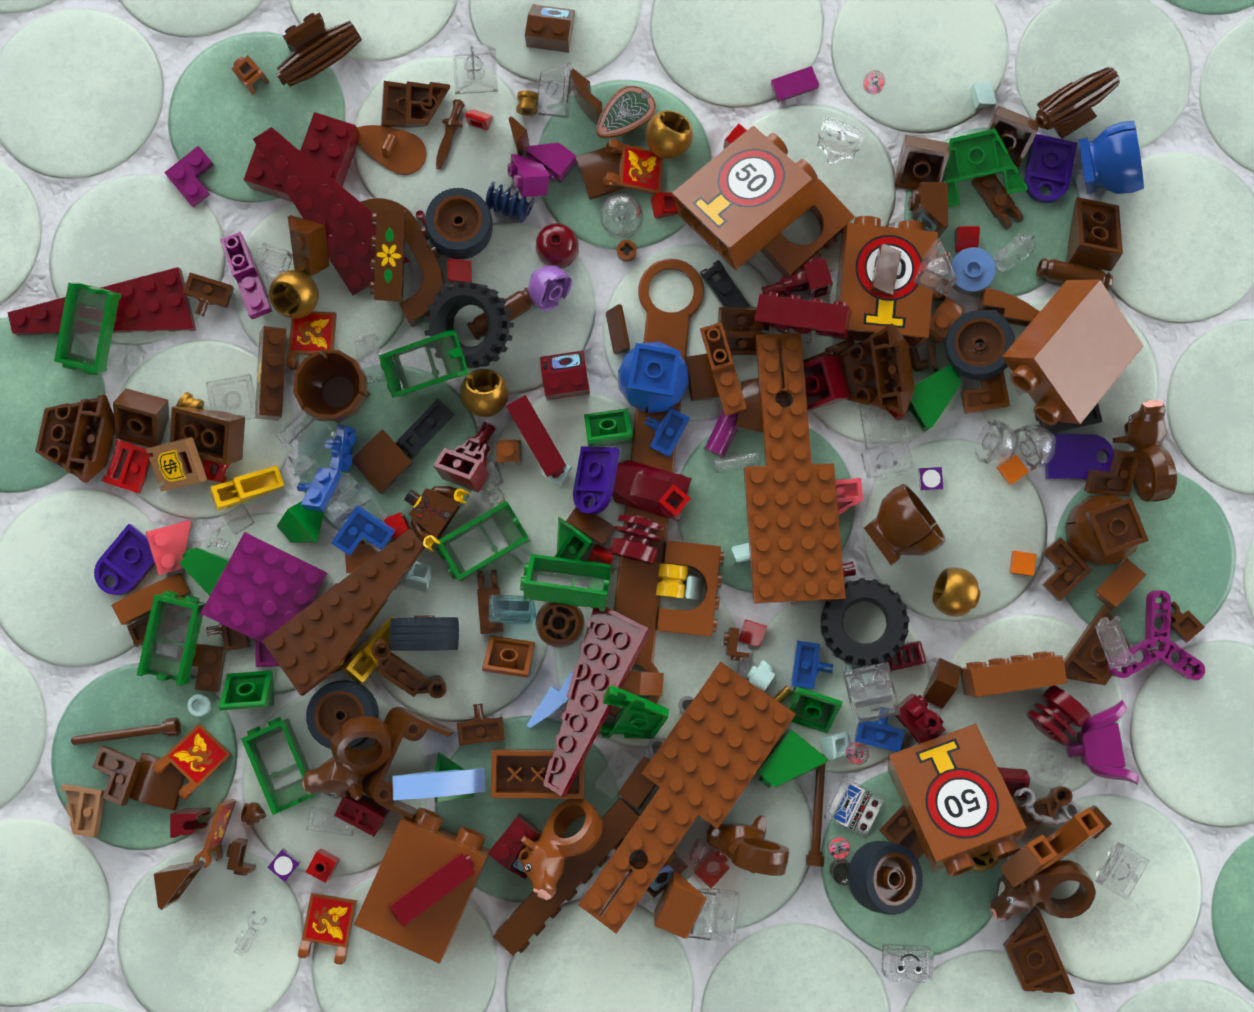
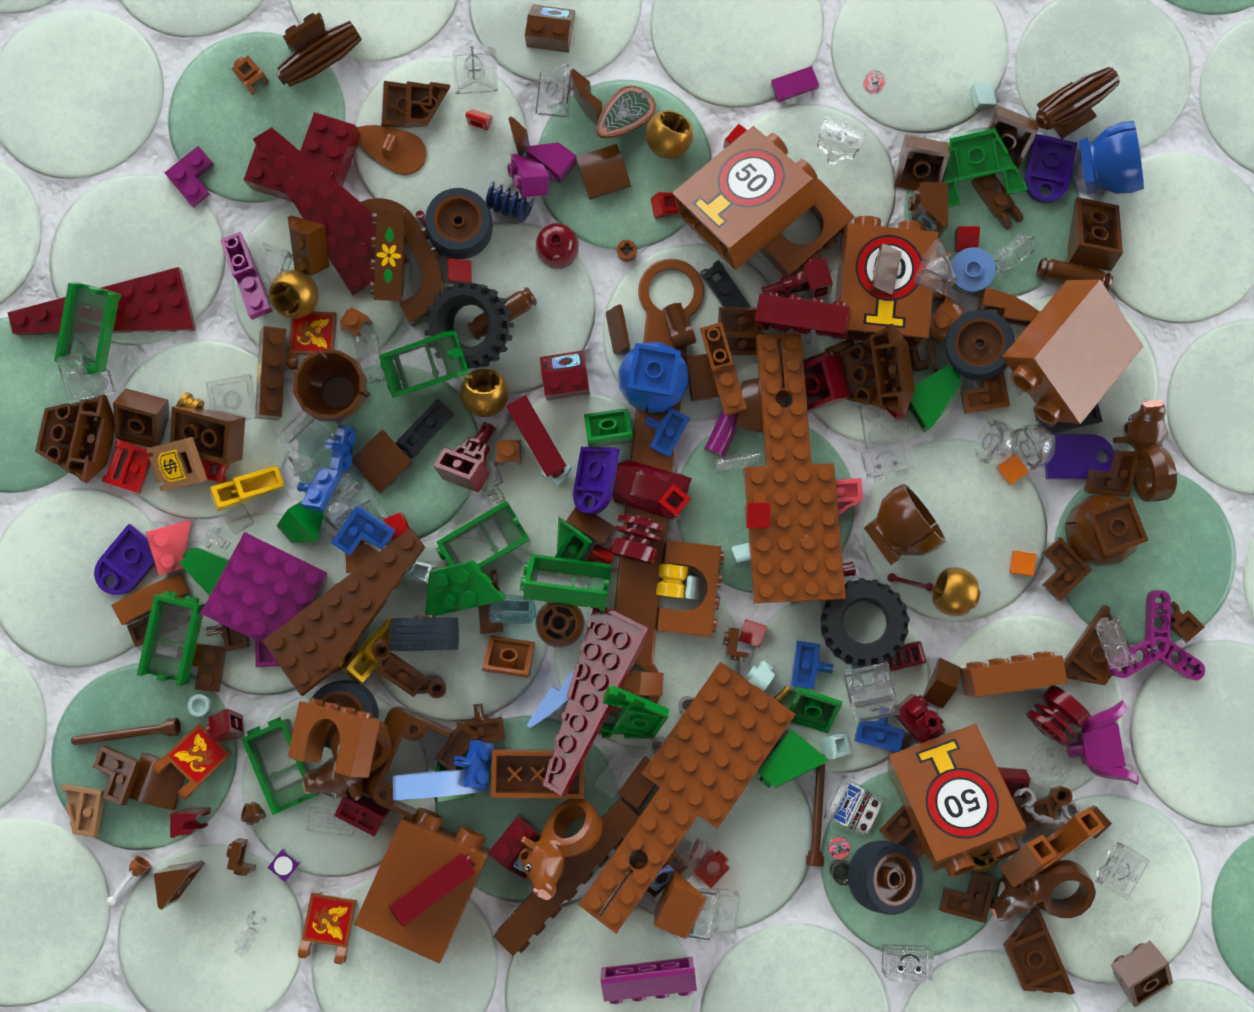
reddish brown plate [183,272,234,316] -> none
dark orange flag [194,799,236,868] -> none
green slope [219,670,274,711] -> none
red plate [305,848,340,883] -> none
reddish brown torso [404,486,470,552] -> none
reddish brown sword [436,99,465,170] -> none
pearl gold wheel [516,90,539,116] -> none
medium lavender cylinder [528,265,572,311] -> none
clear cylinder [600,193,643,239] -> none
flag [603,139,663,194] -> none
reddish brown animal [707,815,789,876] -> none
clear tile [845,741,869,765] -> none
tile [918,467,943,491] -> none
dark orange hinge [1095,558,1146,611] -> none
none -> clear plate [56,353,116,402]
none -> hinge [107,856,150,906]
none -> dark red slope [206,709,245,742]
none -> dark orange arch [288,698,380,778]
none -> dark orange window [340,307,372,341]
none -> green wing [425,560,506,616]
none -> reddish brown tile [434,721,480,770]
none -> blue plate [454,740,494,791]
none -> magenta slope [600,957,697,1004]
none -> reddish brown piece [663,302,696,350]
none -> red slope [745,502,771,528]
none -> dark red hinge [887,573,934,591]
none -> reddish brown plate [939,871,996,923]
none -> slope [1111,941,1173,1007]

